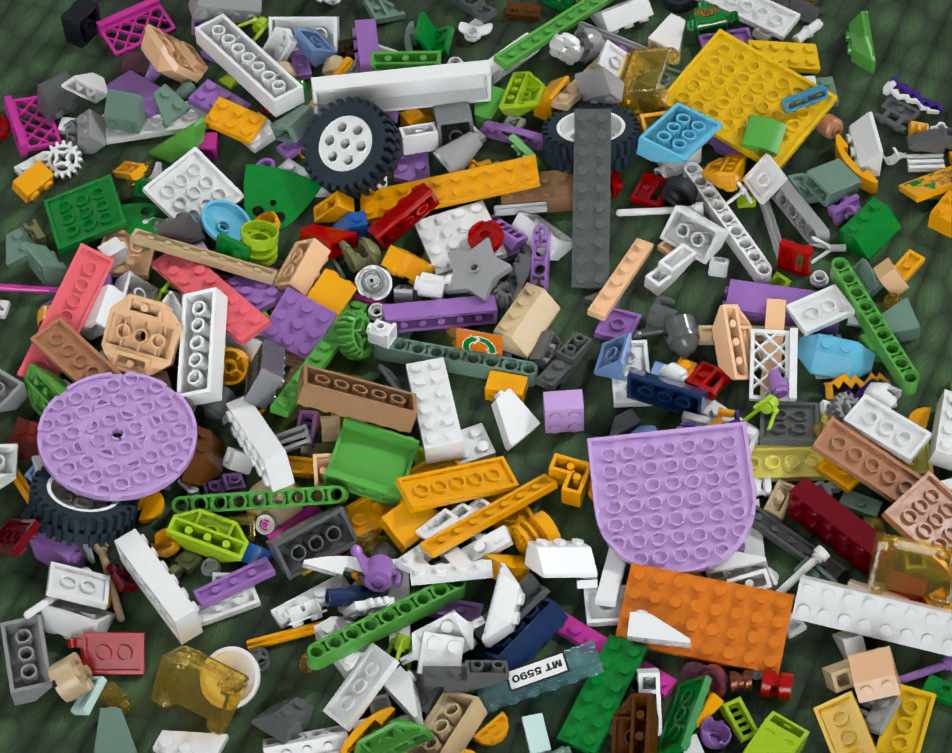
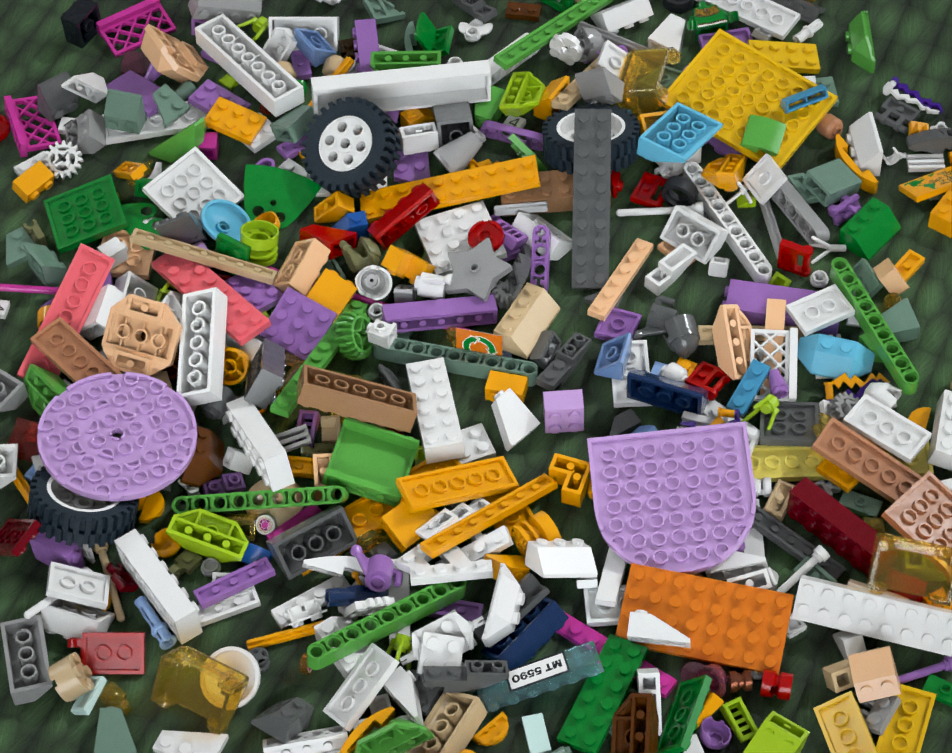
none -> light blue pin [134,596,177,650]
none -> dark azure plate [726,359,771,417]

